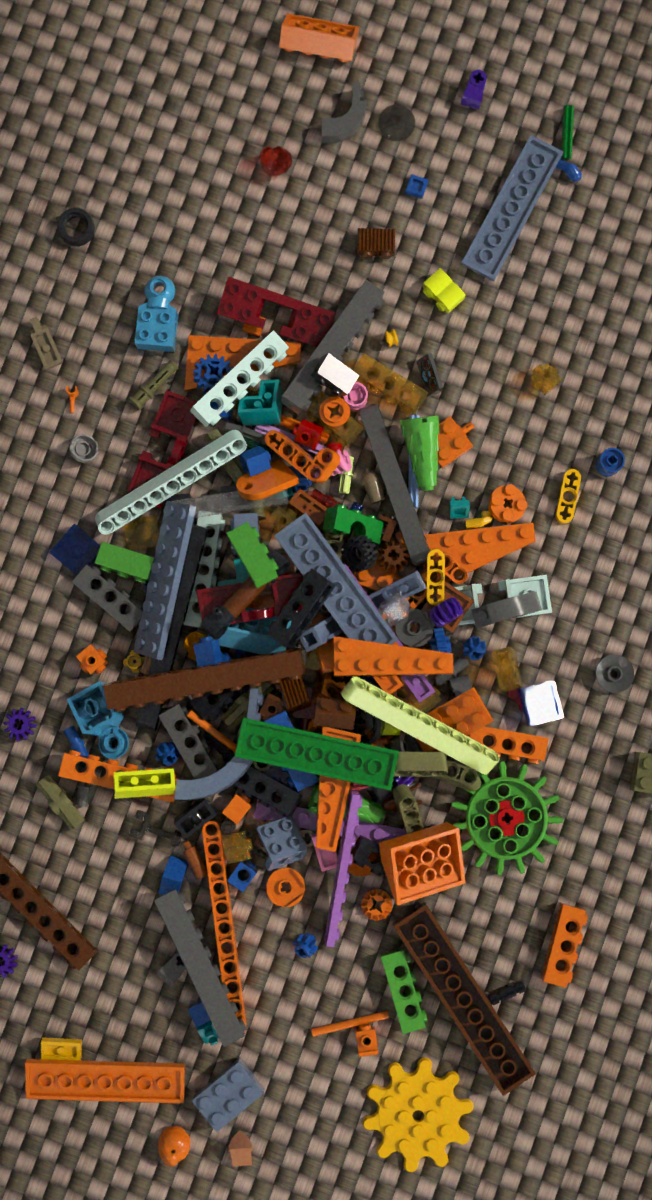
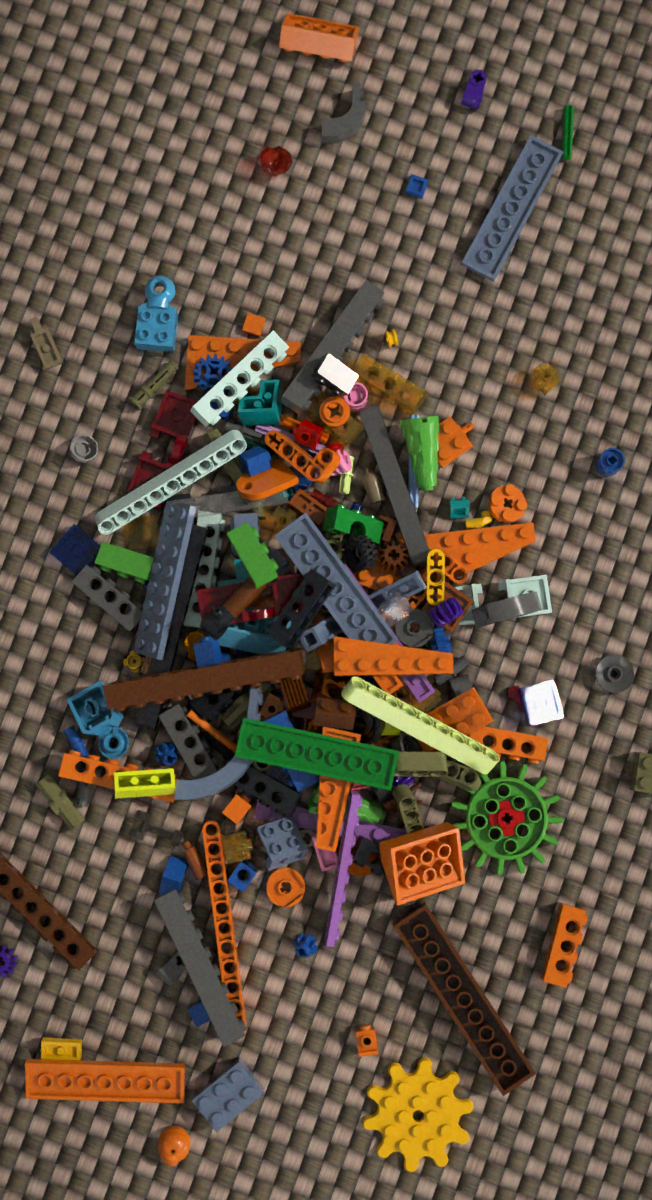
dark purple gear [3,708,37,741] -> none
black tyre [57,208,95,247] -> none
orange hand [66,385,79,413] -> none
orange brick [76,644,108,675] -> none
black brick [174,797,217,839] -> none
teal tile [196,1020,219,1046] -> none
dark red plate [216,277,336,347] -> none
nougat tile [228,1131,253,1167] -> none
orange bar [311,1011,389,1037] -> none
reddish brown brick [357,228,395,259] -> none
orange gear [361,889,392,921] -> none
clear smoke dish [378,105,415,141] -> none
bright green brick [380,947,428,1034] -> none
slope [417,353,443,396] -> none
neon yellow brick [423,268,465,314] -> none
blue gear [463,636,487,660] -> none
black axle [488,981,526,1005] -> none
clear yellow brick [492,647,523,692] -> none
yellow beam [555,469,581,524] -> none
blue arm [556,160,582,182] -> none

